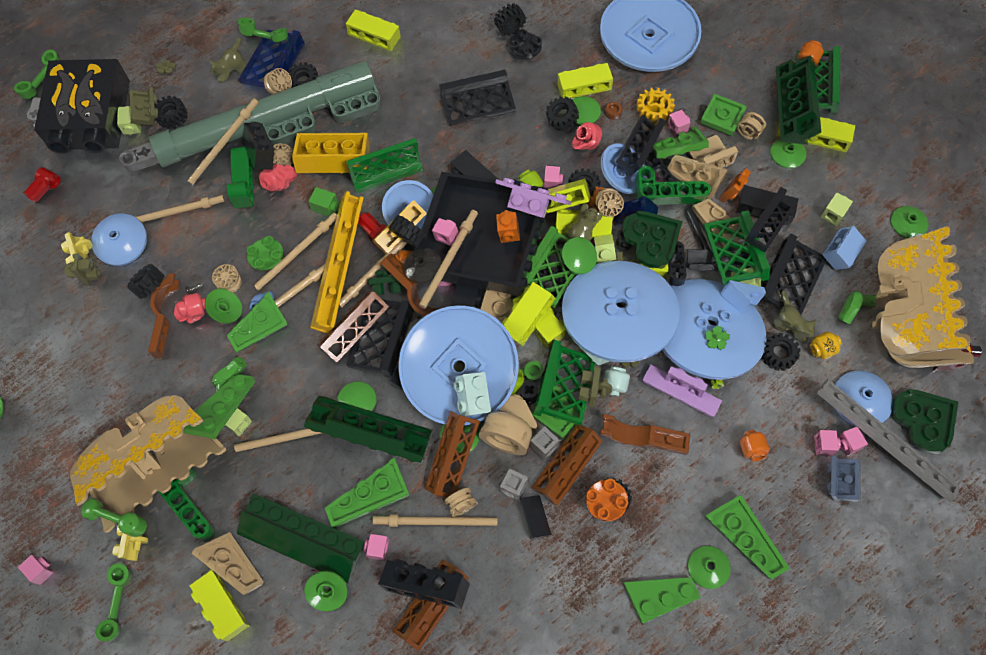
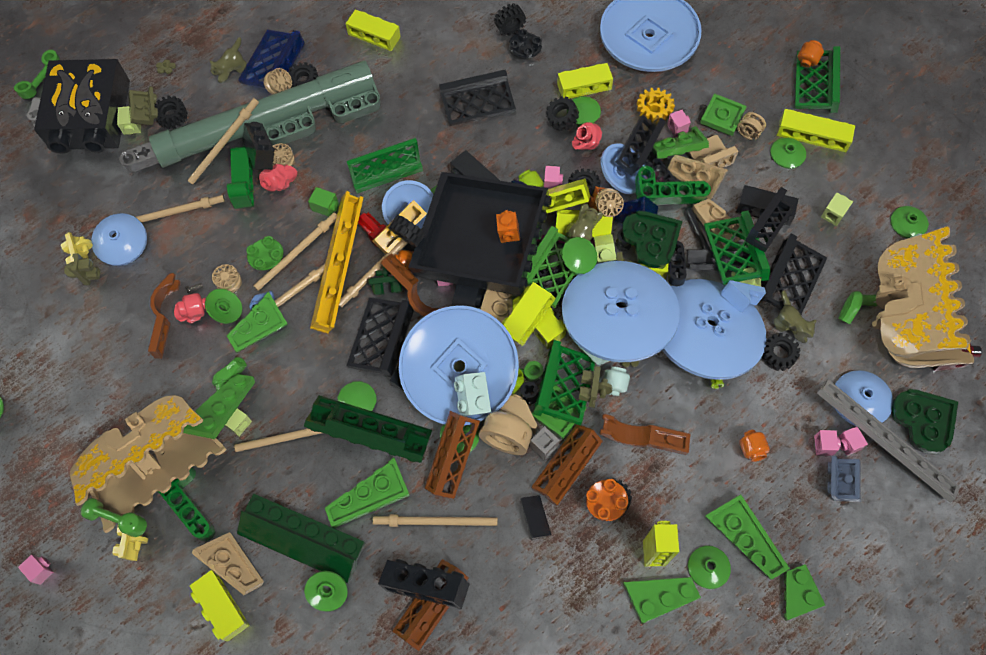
red piece [23,167,61,203] -> none
bright green piece [95,563,132,642] -> none
black tyre [127,264,164,299] -> none
bright green piece [237,17,288,43] -> none
yellow brick [292,133,370,173] -> none
fence [317,291,389,363] -> none
bright pink plate [364,534,389,561] -> none
clear smoke dish [404,248,442,283] -> none
tan bar [419,210,478,309] -> none
bright pink plate [432,218,459,246] -> none
tan wheel [445,488,478,517] -> none
lavender bracket [495,177,571,218] -> none
light grey brick [500,468,528,501] -> none
dark orange tile [605,102,623,120] -> none
lavender bracket [642,365,722,418] -> none
bright green plant [705,326,730,350] -> none
orange wing [718,168,751,203] -> none
dark green slope [776,55,822,145] -> none
yellow head [810,331,842,360] -> none
light blue brick [822,225,867,270] -> none
none -> neon yellow brick [643,521,679,567]
none -> bright green wing [784,564,825,621]

